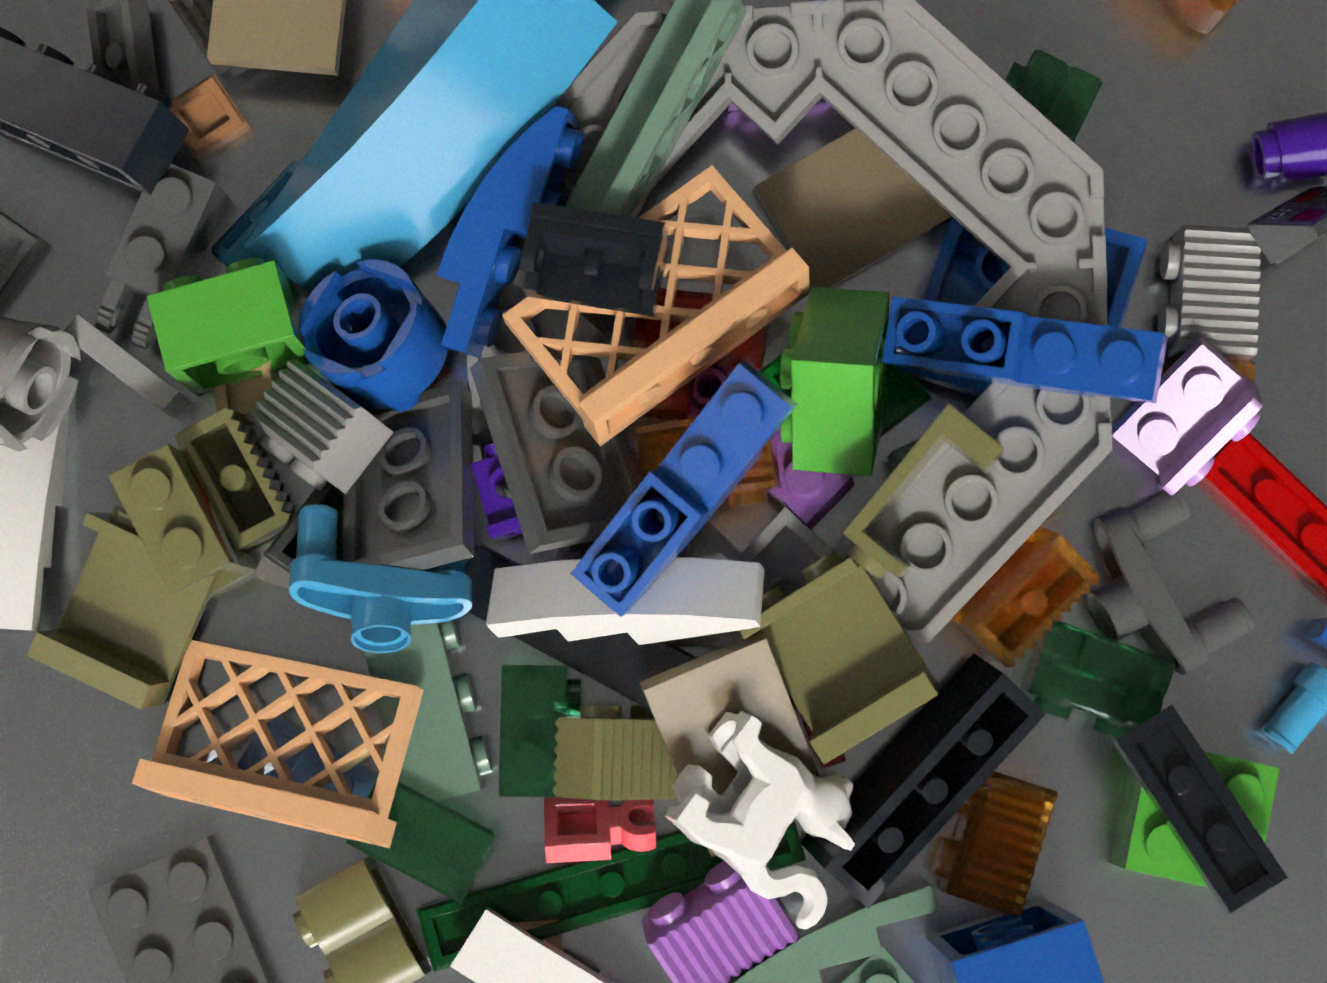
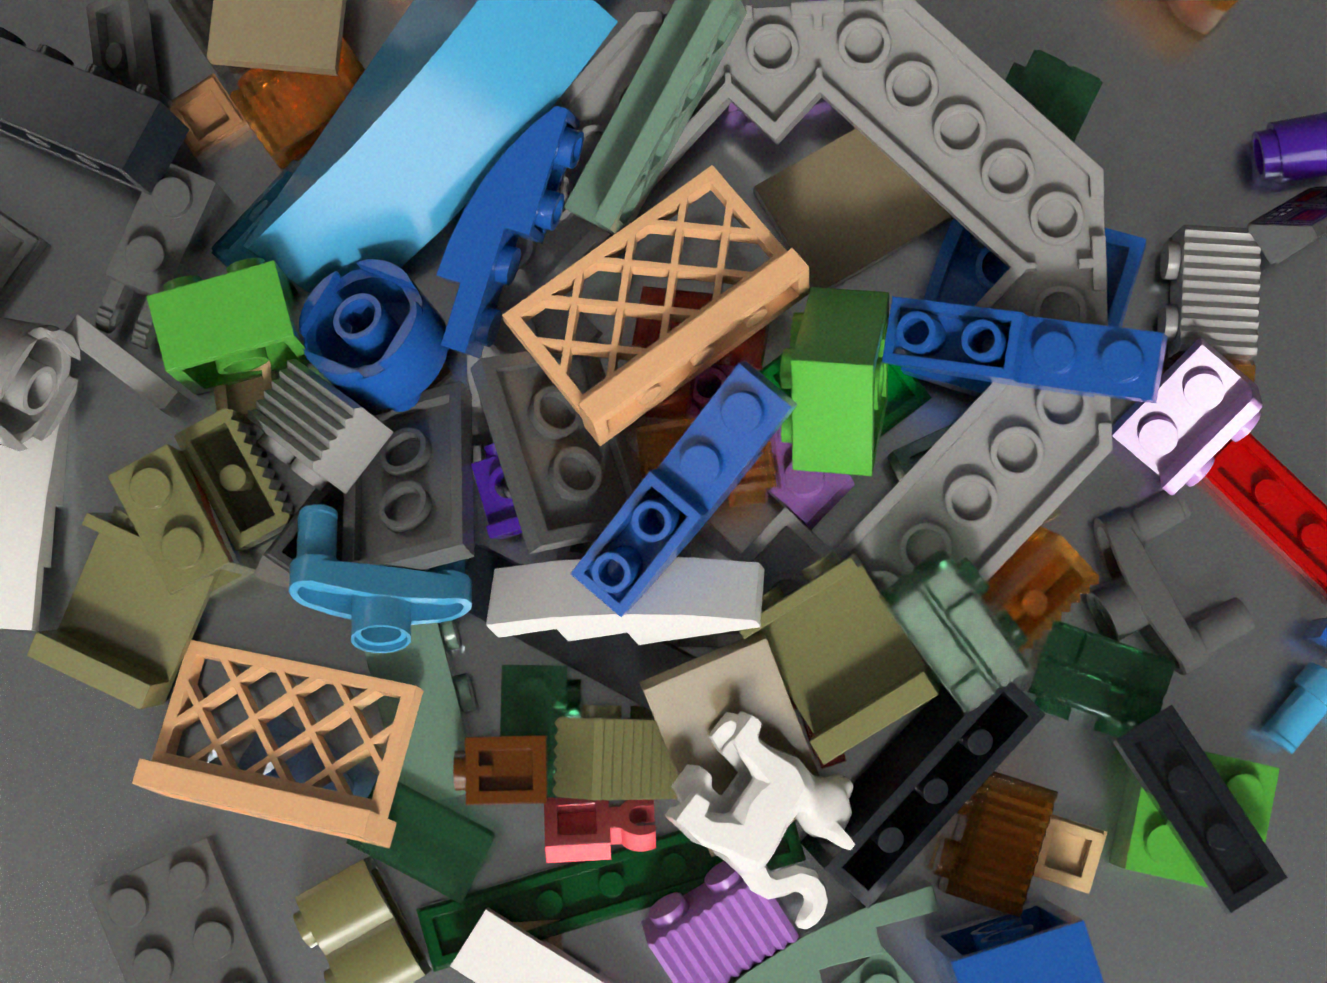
black hinge [520,202,669,317] -> none
olive panel [843,404,1004,579] -> none
none -> clear orange brick [229,37,365,169]
none -> reddish brown bracket [453,735,548,805]
none -> clear green brick [879,549,1030,713]
none -> tan tile [1024,811,1108,894]

